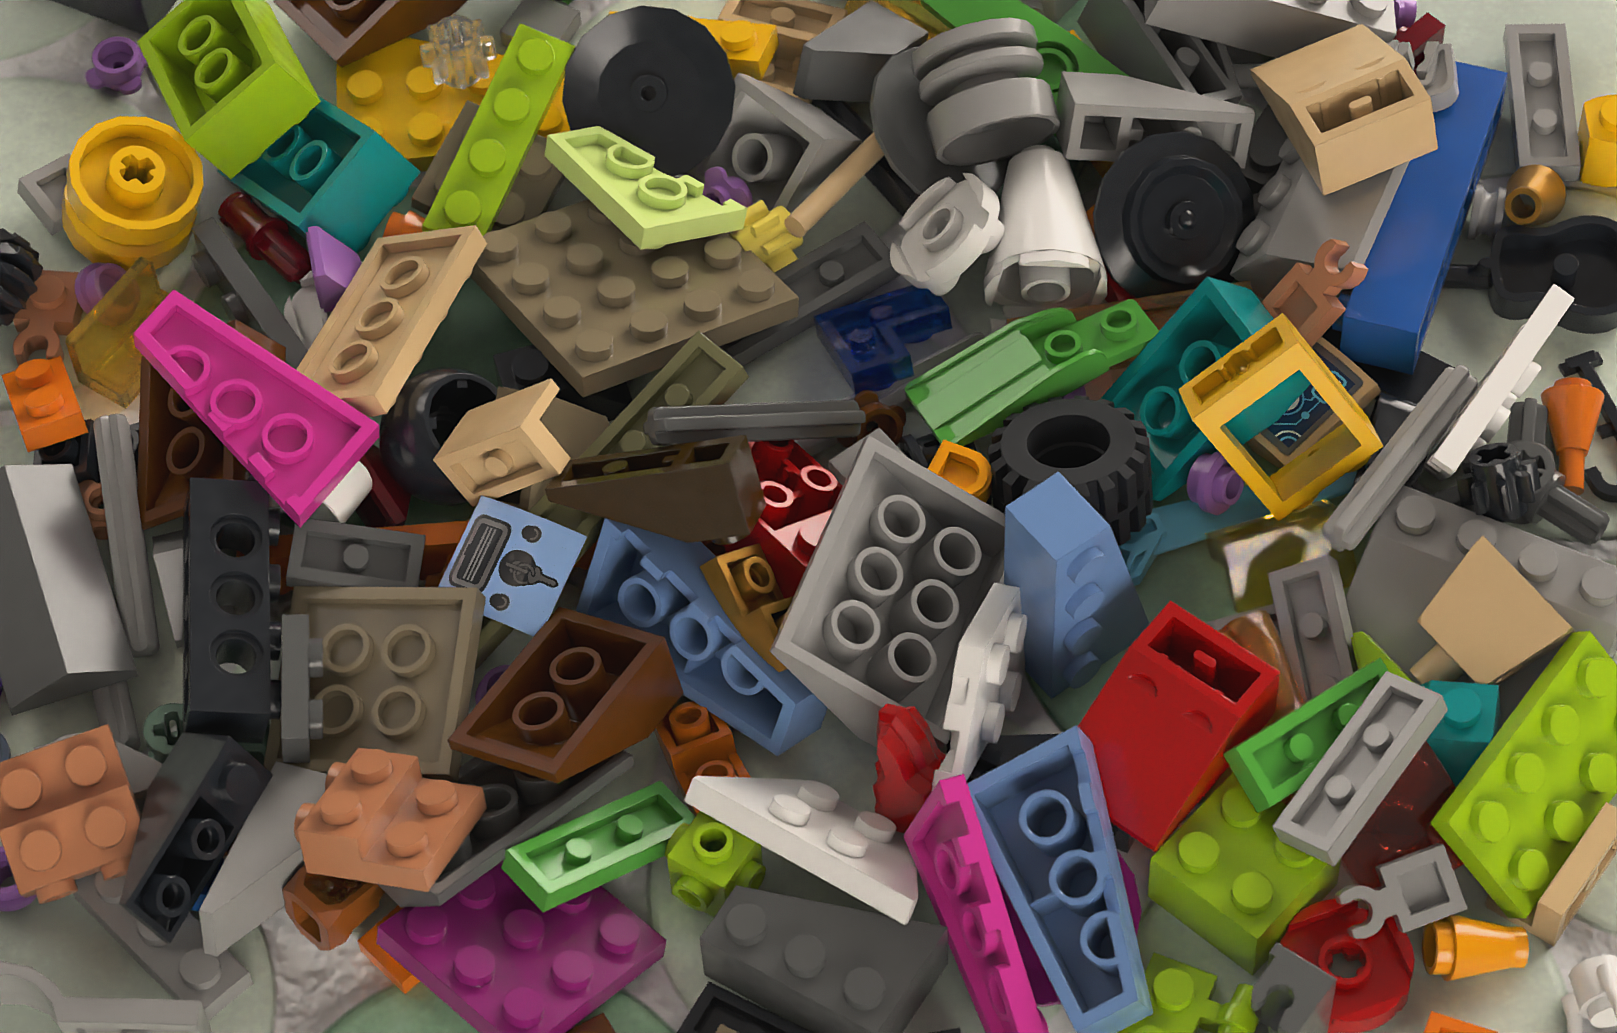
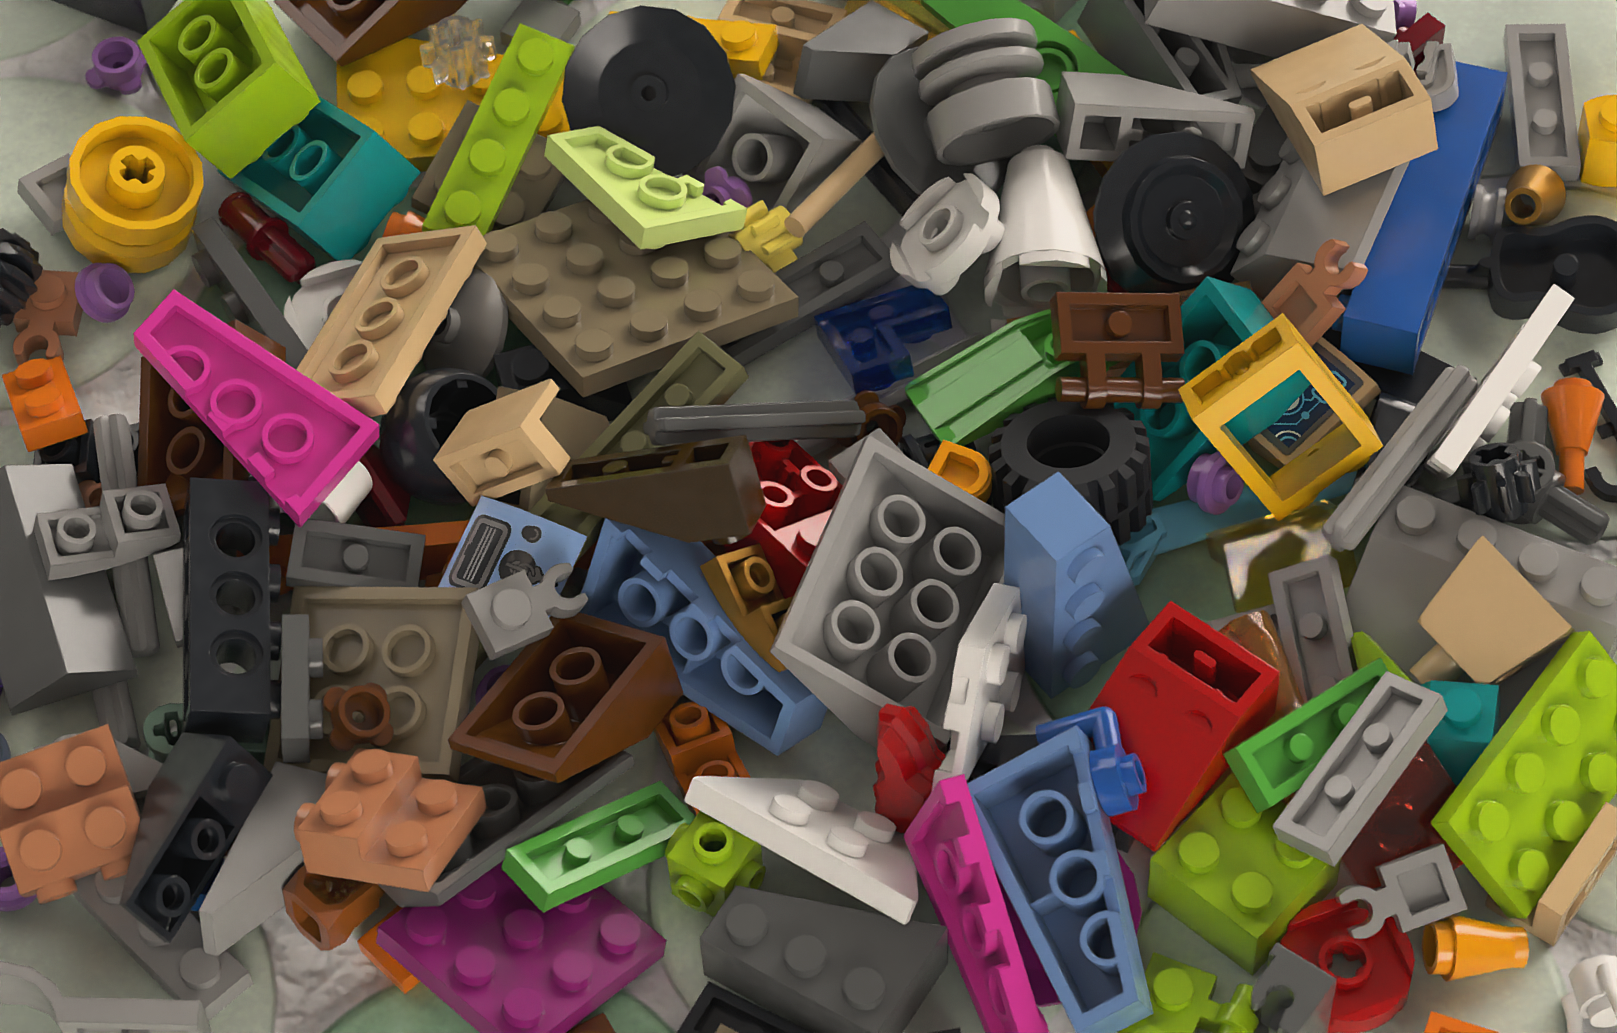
clear yellow panel [65,256,170,409] -> none
medium lavender slope [306,226,361,313] -> none
none -> light grey slope [33,483,181,581]
none -> reddish brown plate [322,682,394,752]
none -> light grey dish [422,269,508,378]
none -> light grey plate [461,563,589,661]
none -> blue plate [1035,706,1147,817]
none -> reddish brown plate [1050,292,1185,409]

